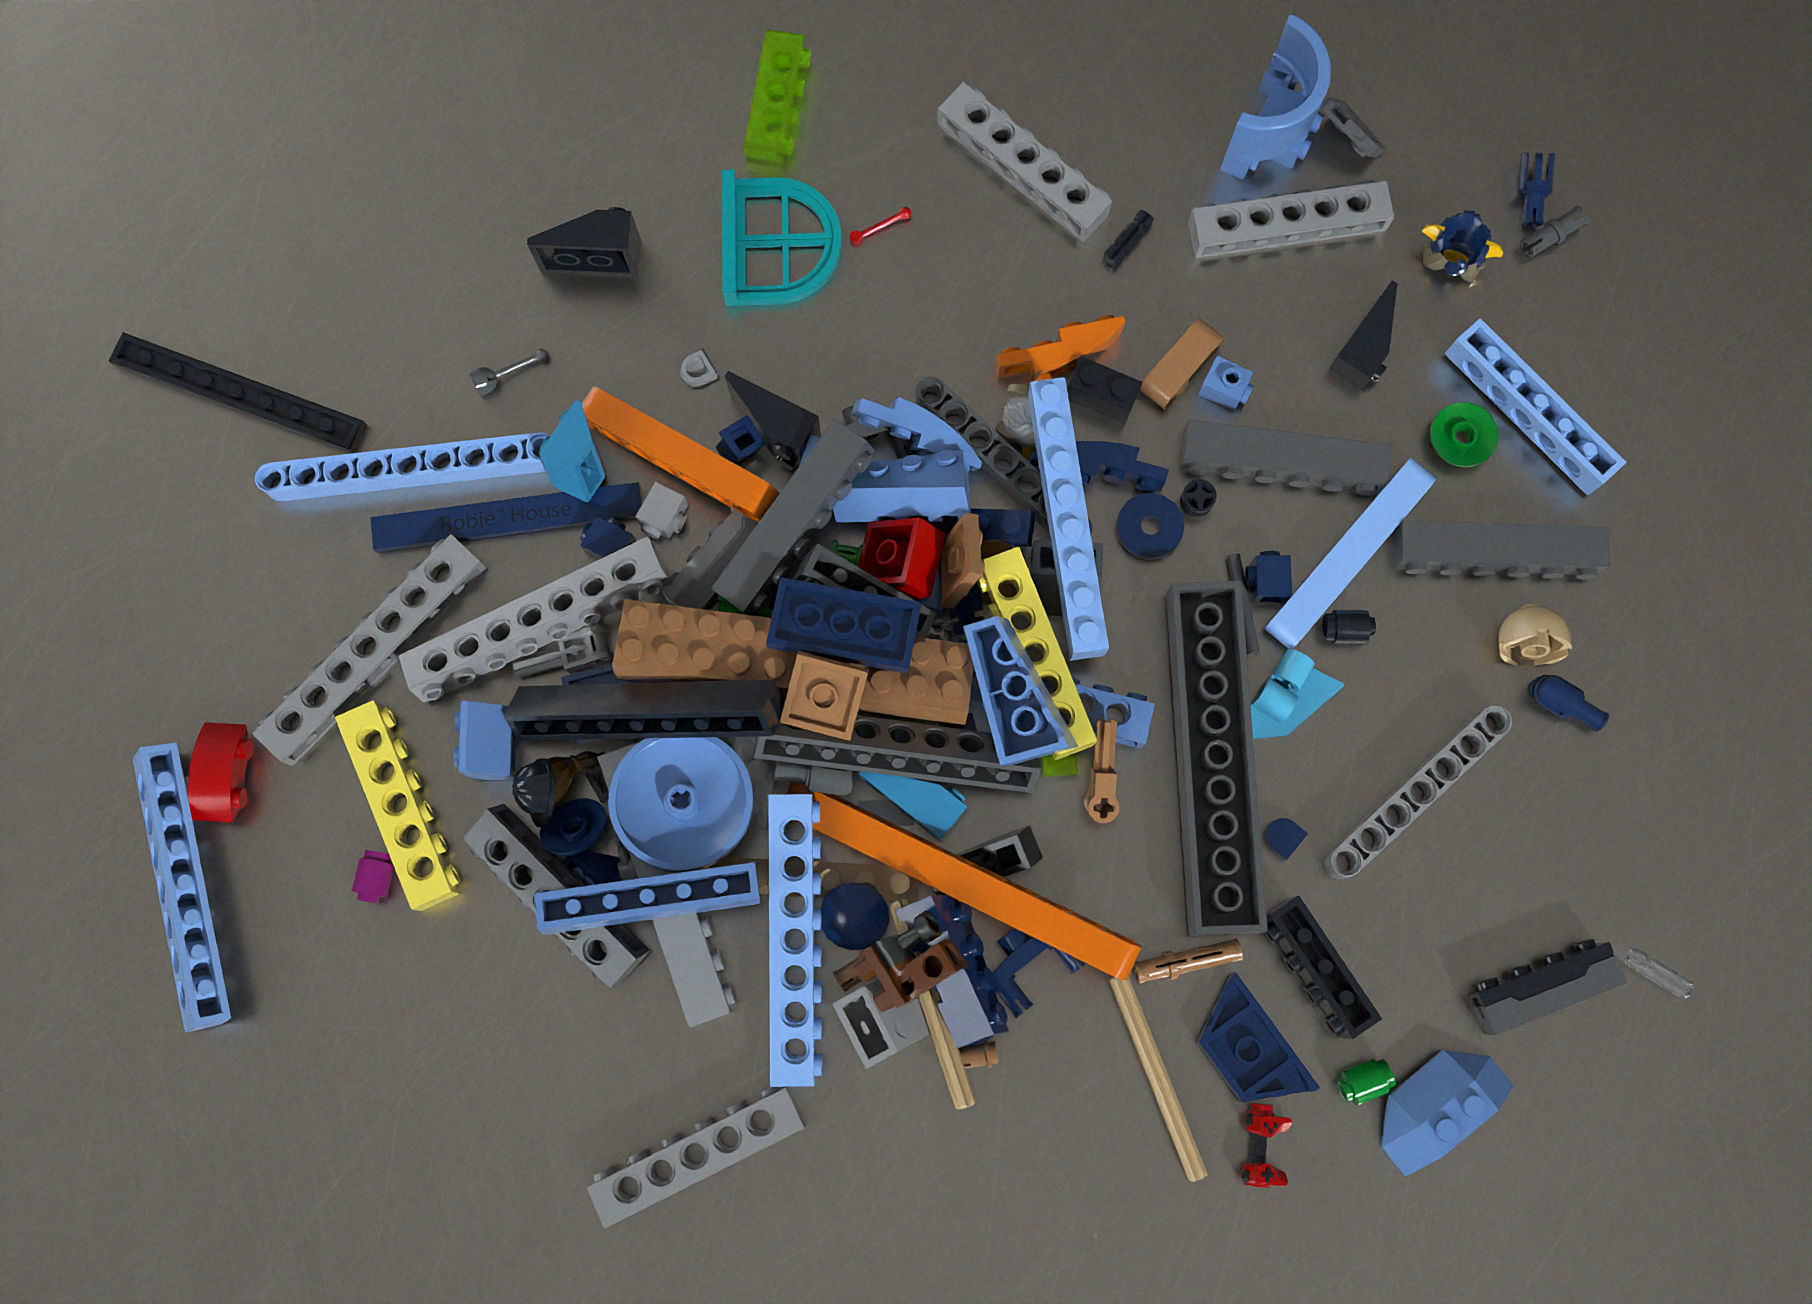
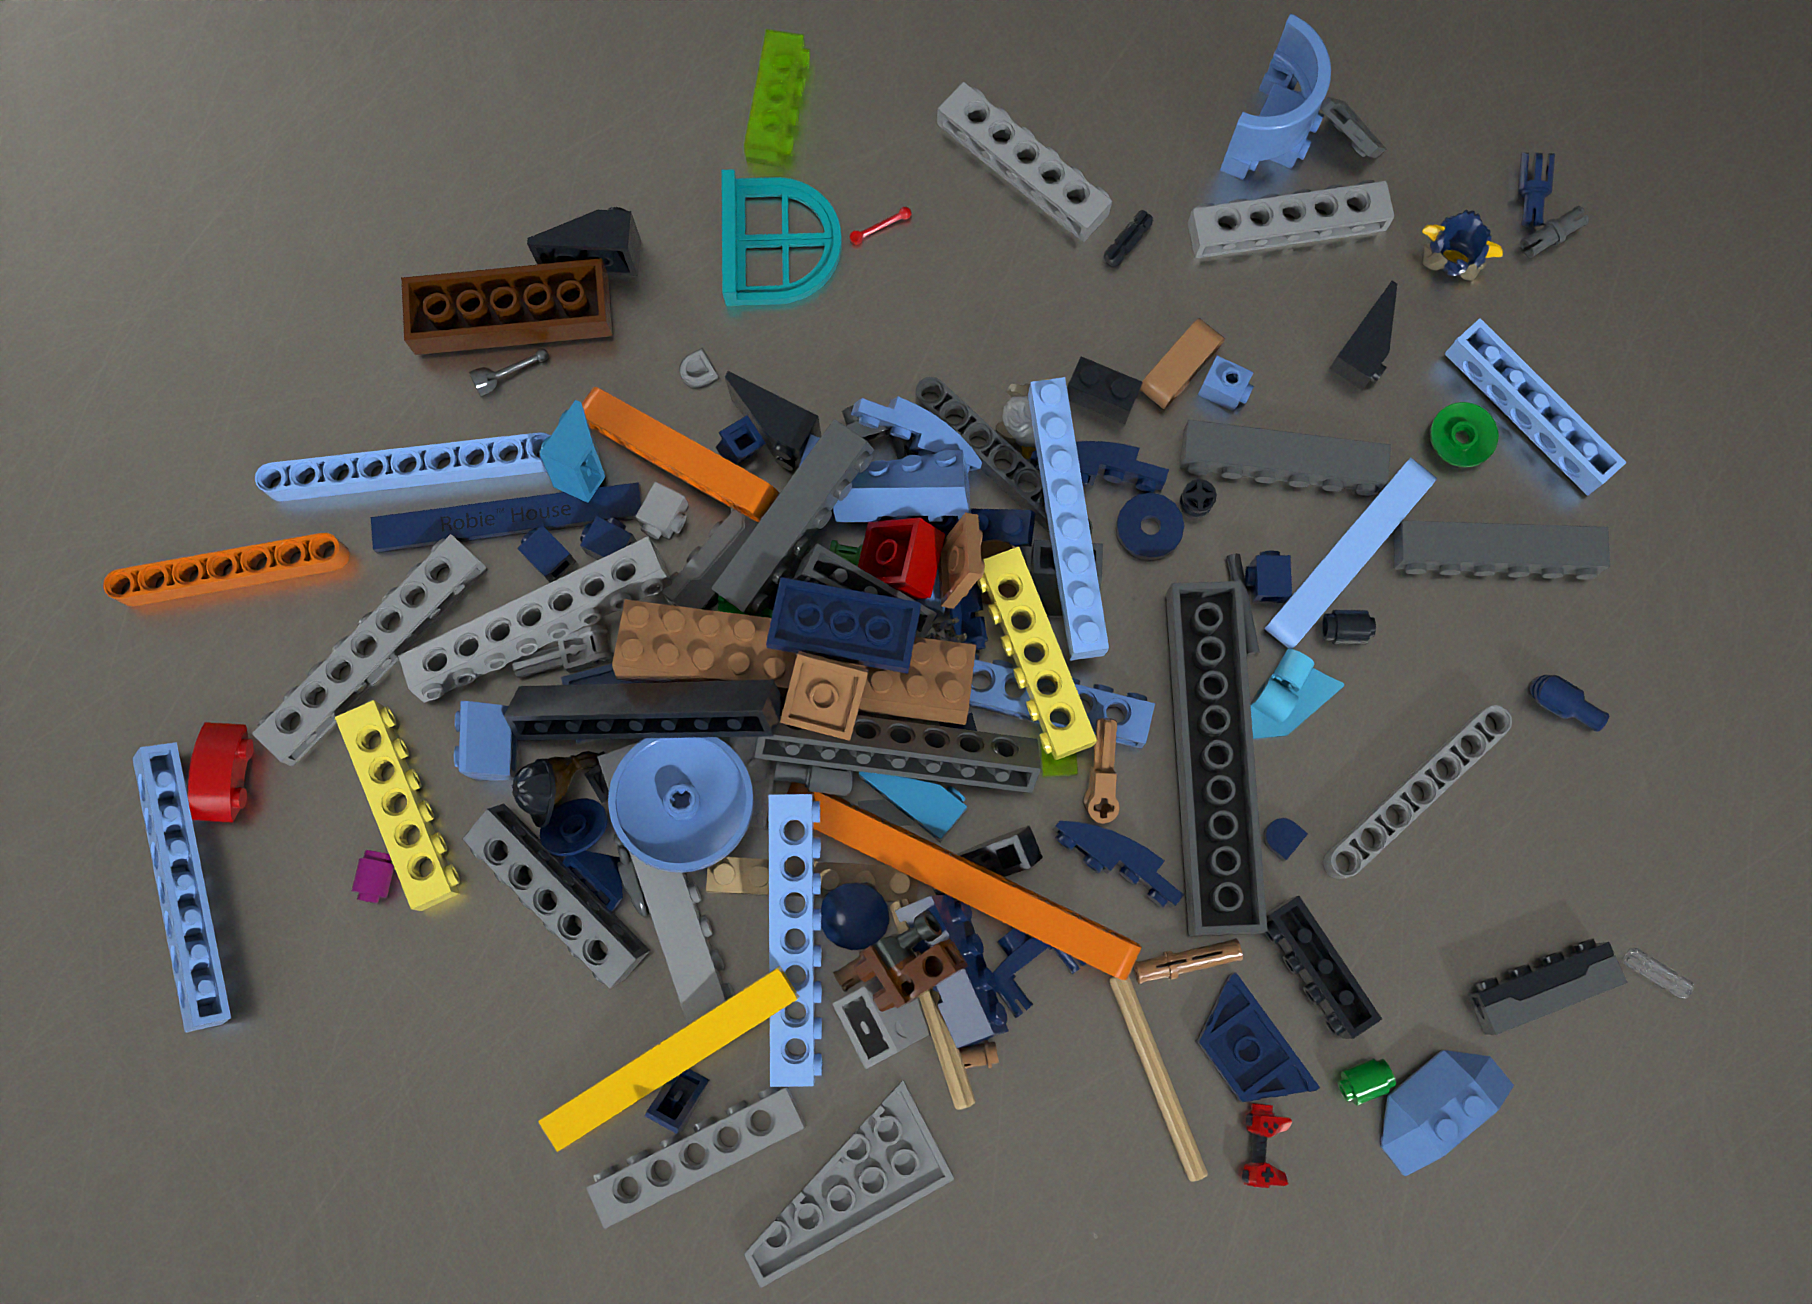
black tile [109,332,367,453] -> none
medium blue brick [534,862,761,935] -> none
medium blue wedge [963,616,1079,766] -> none
orange slope [995,315,1125,381] -> none
tan cylinder [1498,604,1572,667] -> none
none -> orange beam [103,533,350,606]
none -> reddish brown brick [401,258,613,355]
none -> dark blue brick [517,525,576,583]
none -> yellow tile [538,966,800,1152]
none -> dark blue slope [645,1069,709,1134]
none -> light grey wing [744,1081,955,1288]
none -> dark blue slope [1053,820,1184,908]

